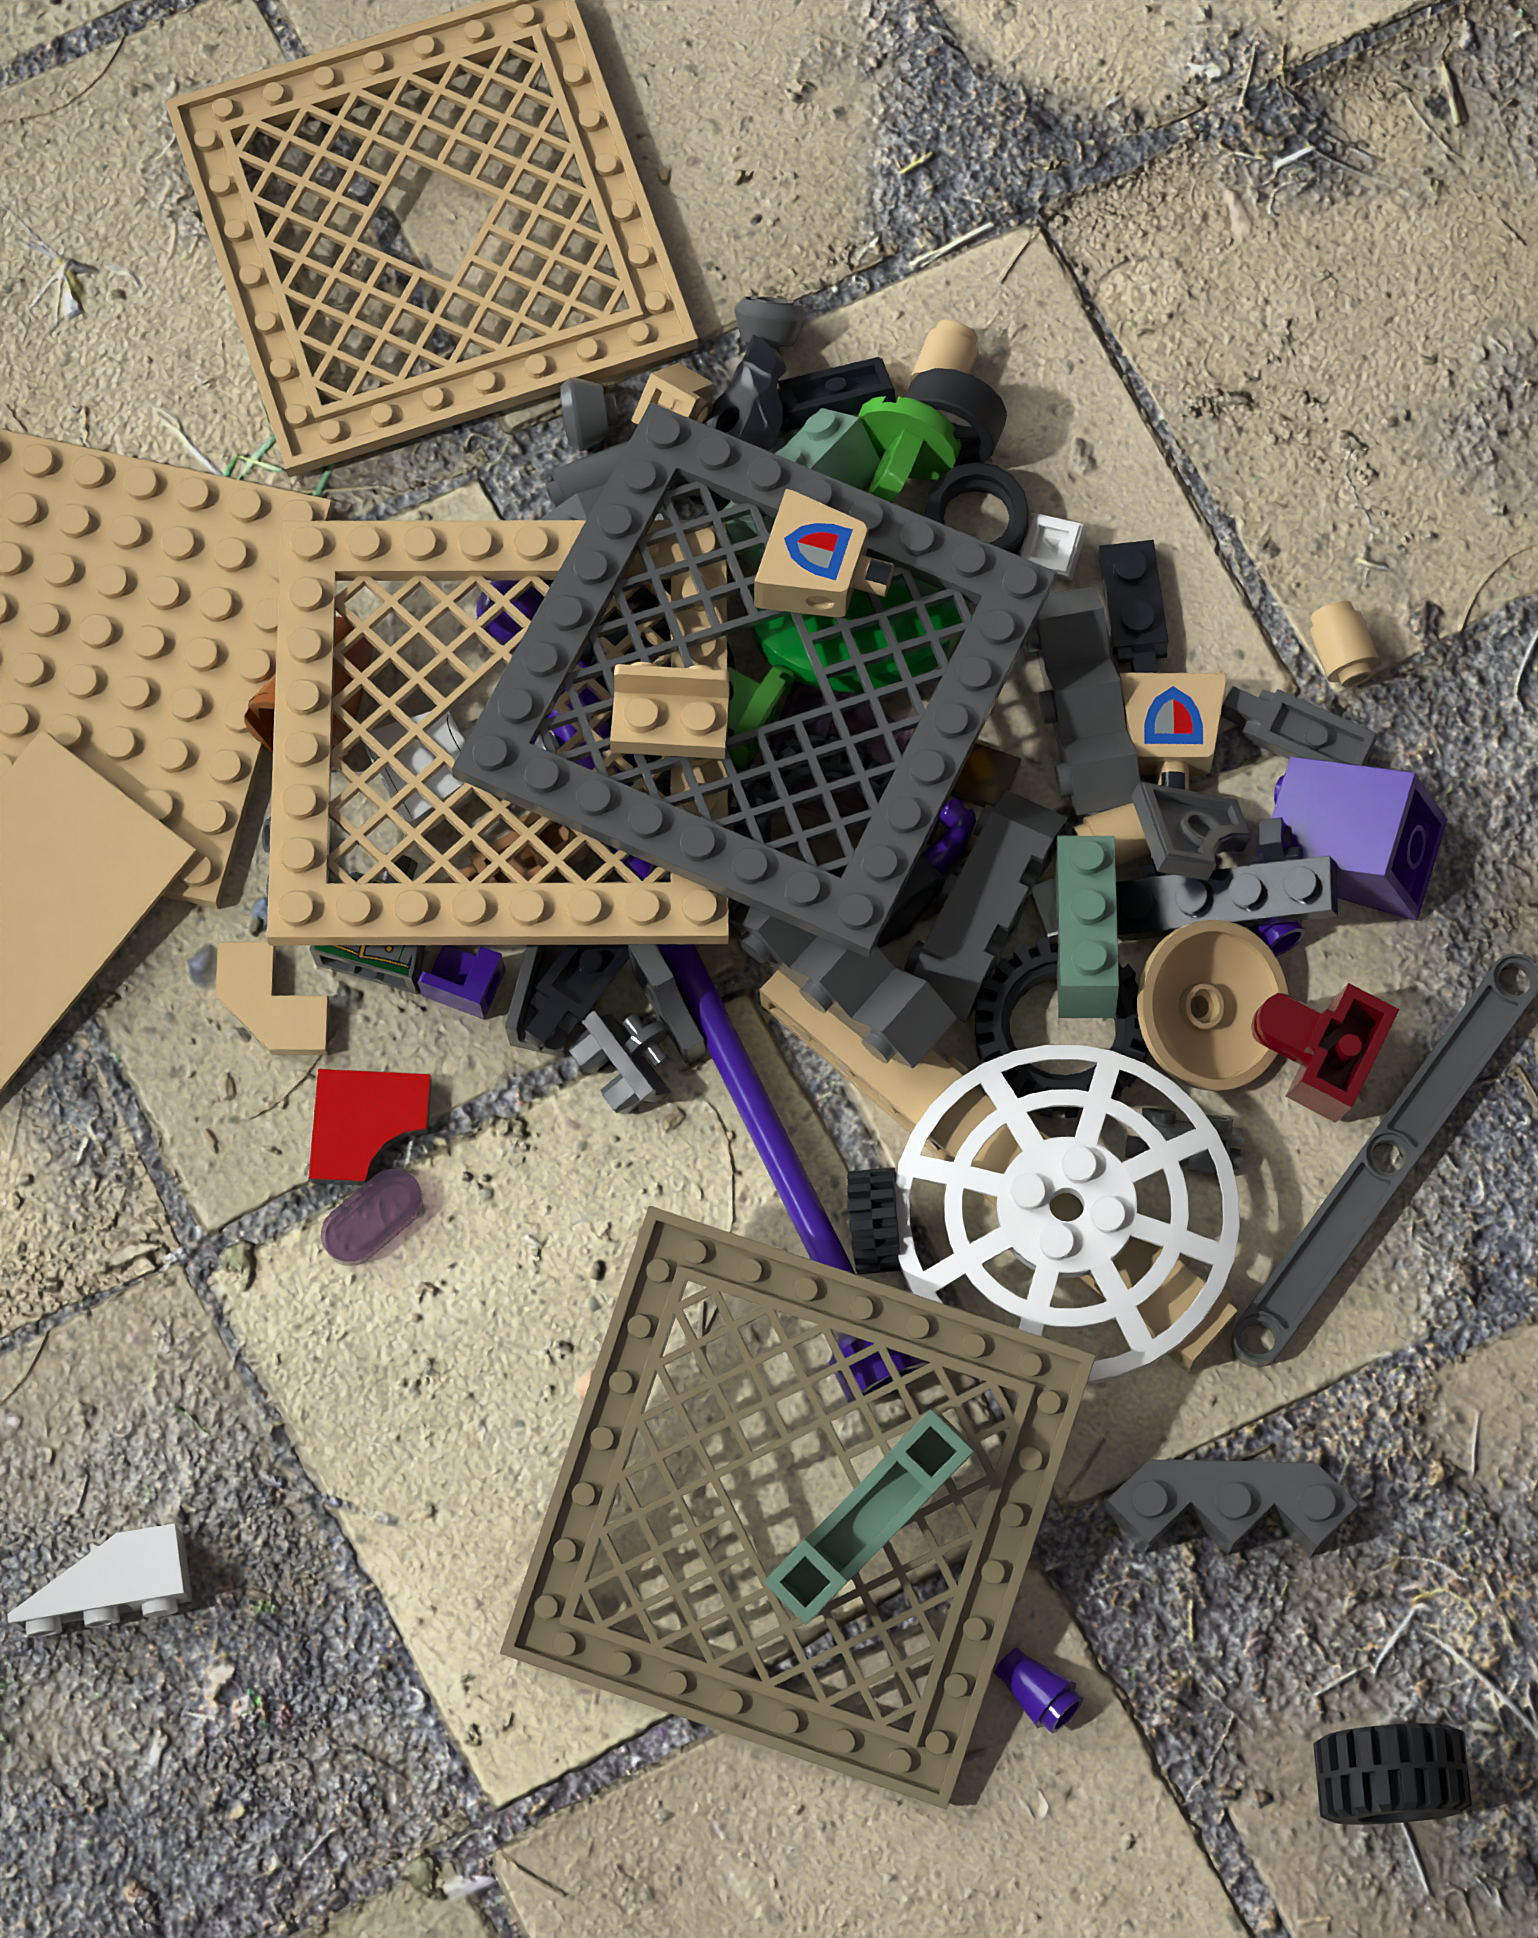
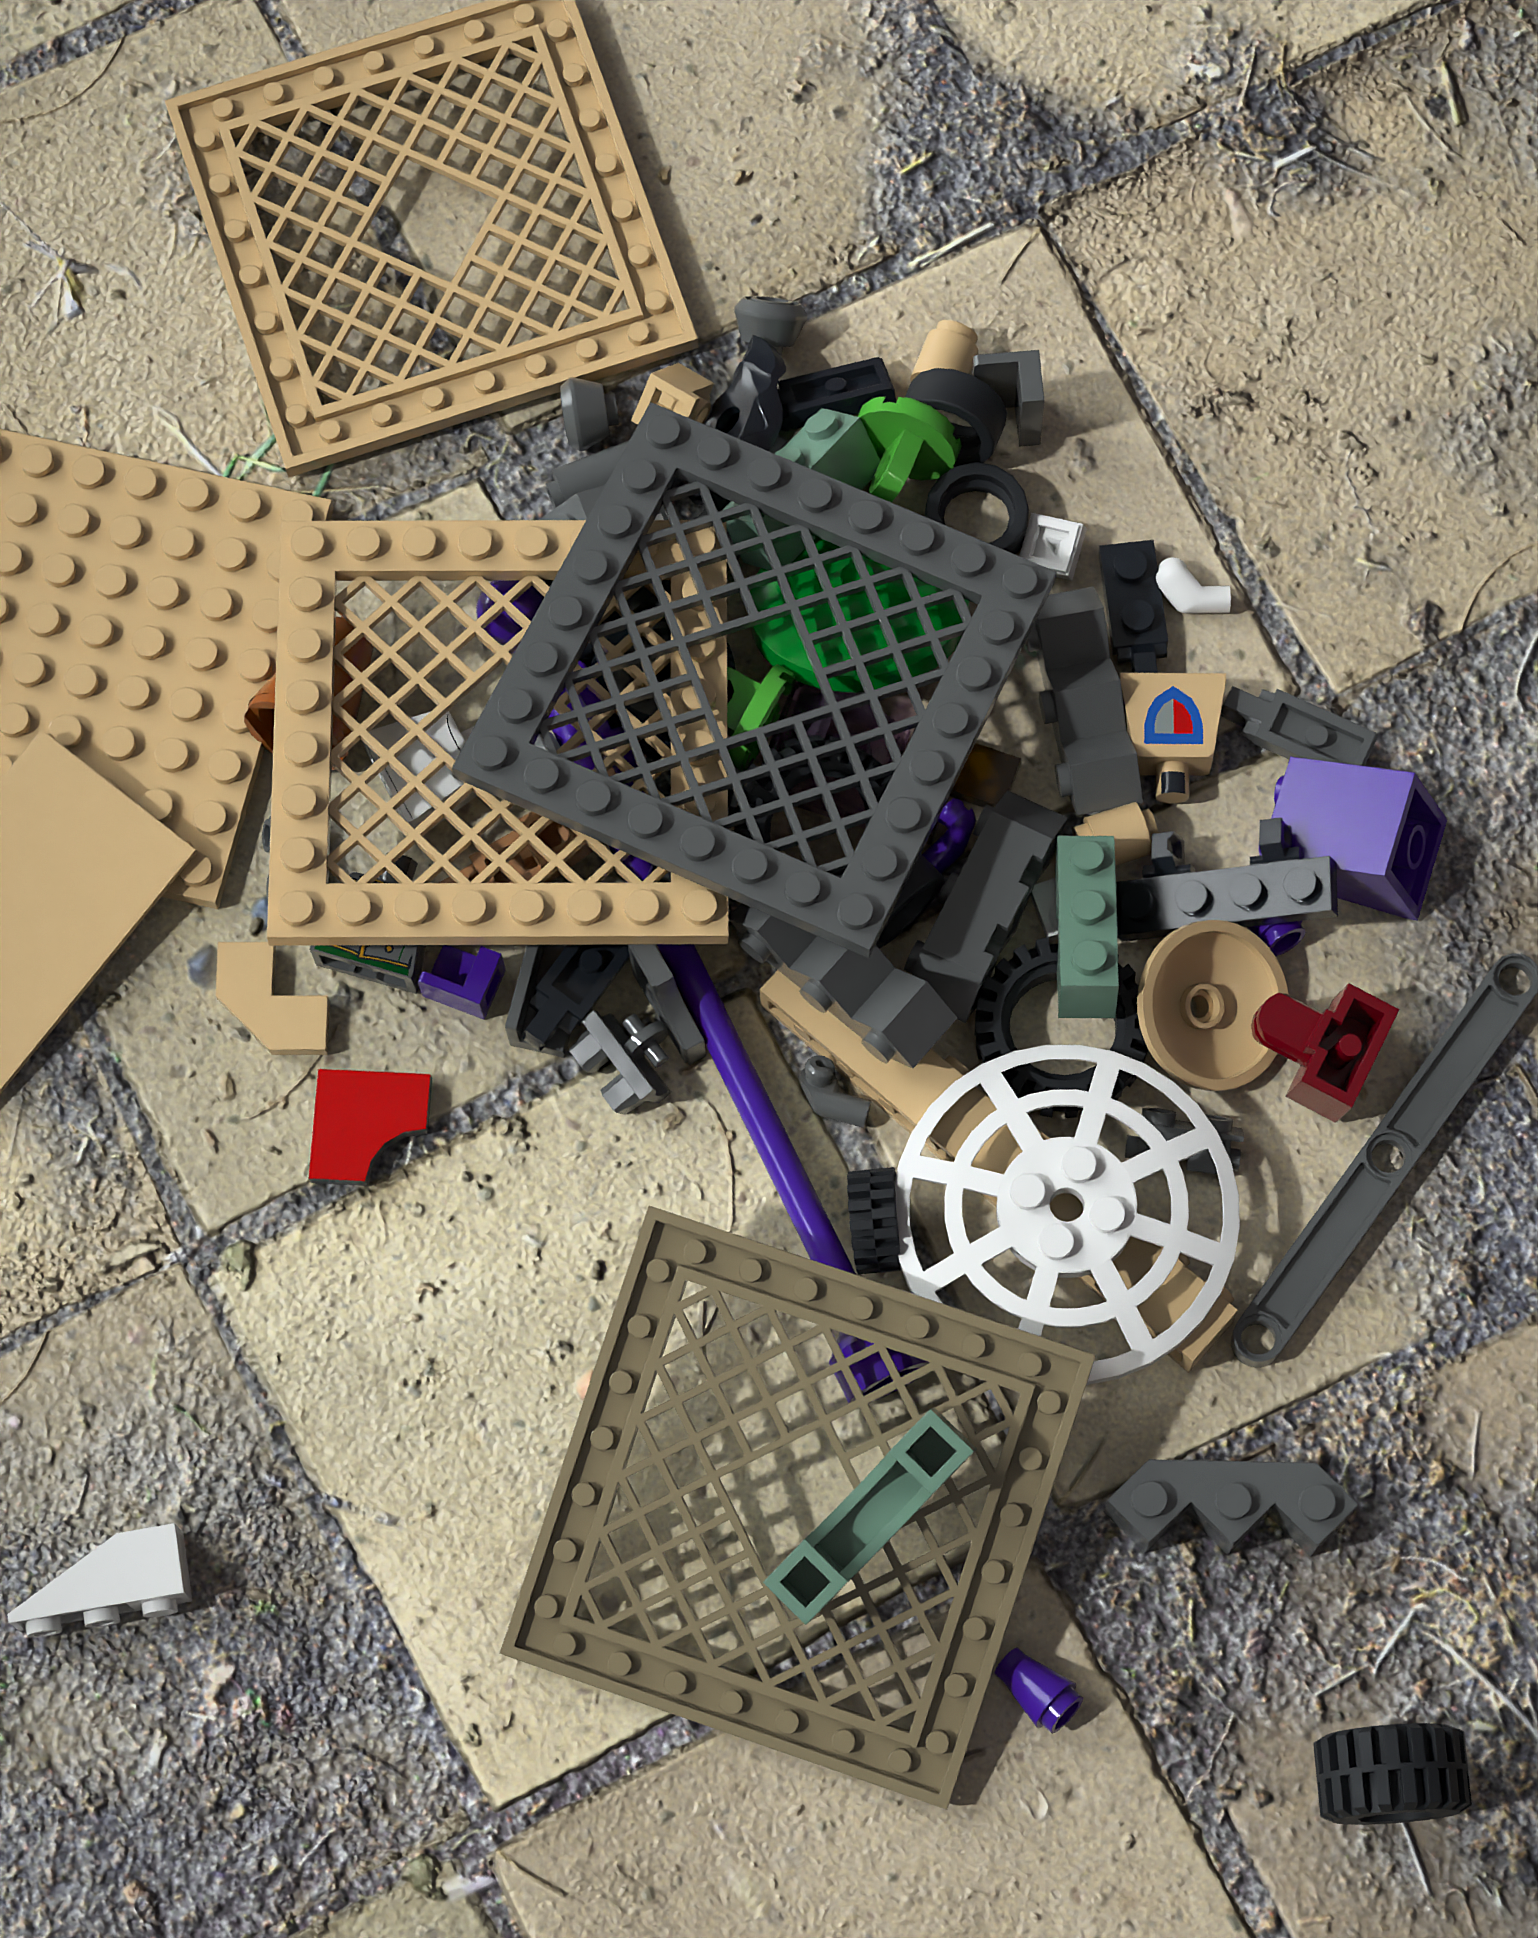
clear purple tile [321,1169,423,1266] -> none
tan bracket [610,662,730,759] -> none
tan torso [754,489,894,618] -> none
dark grey tile [1131,782,1251,881] -> none
tan brick [1310,601,1380,687] -> none
none -> dark grey arm [800,1055,871,1128]
none -> dark grey panel [972,350,1044,447]
none -> white arm [1156,557,1231,614]

